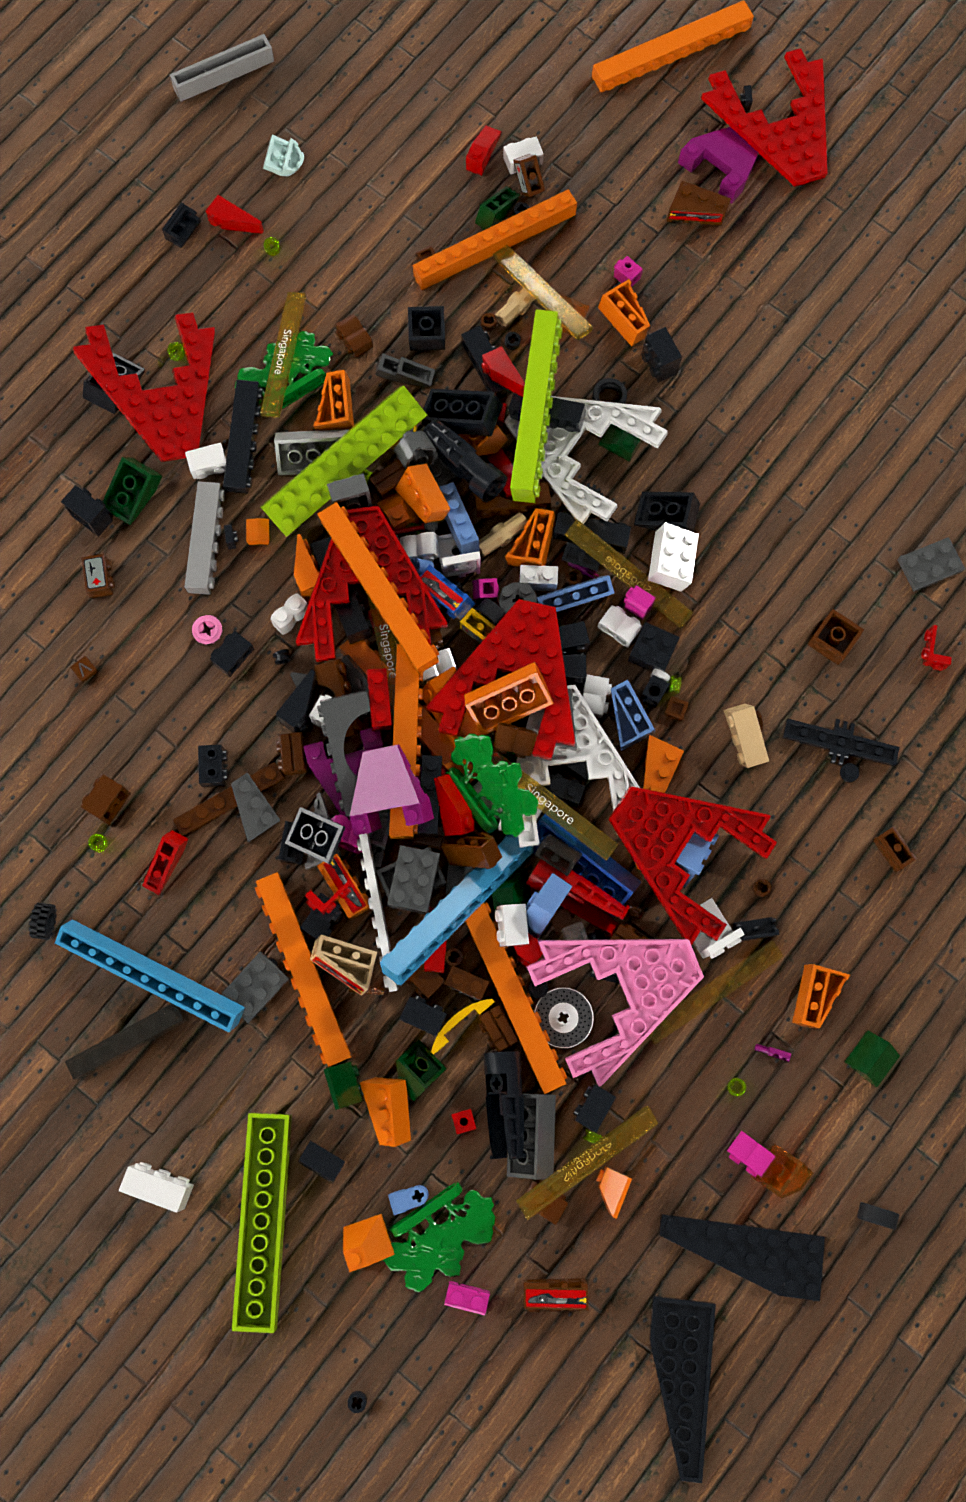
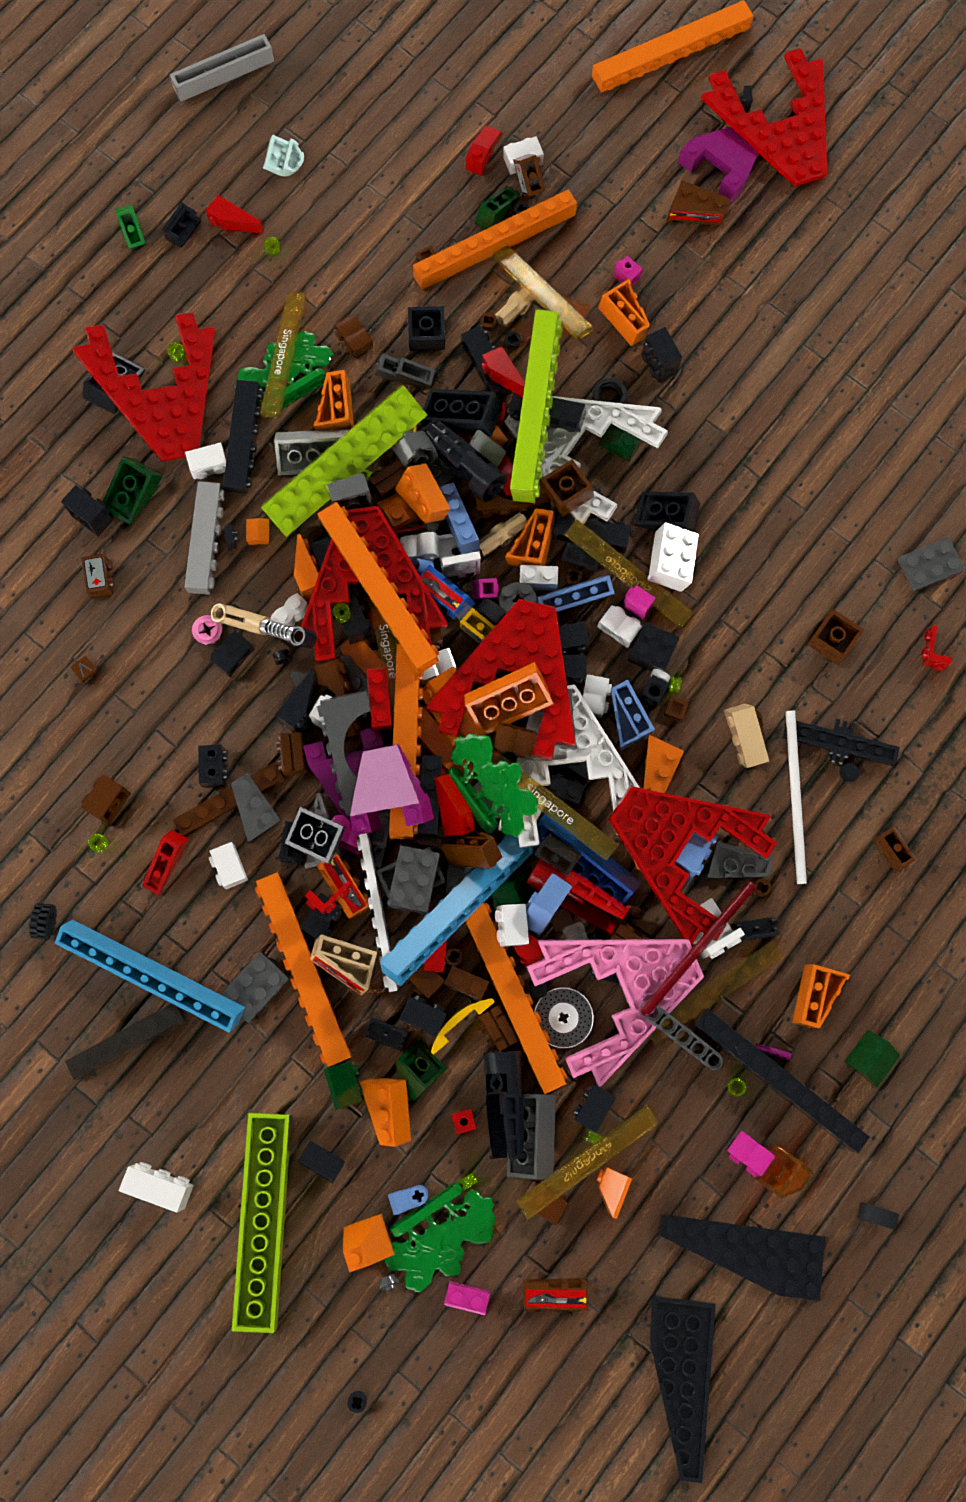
magenta pin [568,562,599,579] -> none
none -> green slope [115,204,146,249]
none -> white brick [209,842,248,889]
none -> piece [211,604,317,648]
none -> clear neon green bush [332,603,351,622]
none -> black hinge [365,1017,409,1051]
none -> dark grey plate [379,1274,399,1292]
none -> clear neon green bush [458,1172,479,1190]
none -> light grey tile [469,430,506,467]
none -> reddish brown brick [541,459,594,516]
none -> dark red piece [640,881,756,1017]
none -> dark grey beam [640,1000,723,1070]
none -> black brick [691,1008,870,1154]
none -> dark grey wing [706,841,774,879]
none -> white piece [786,711,807,884]

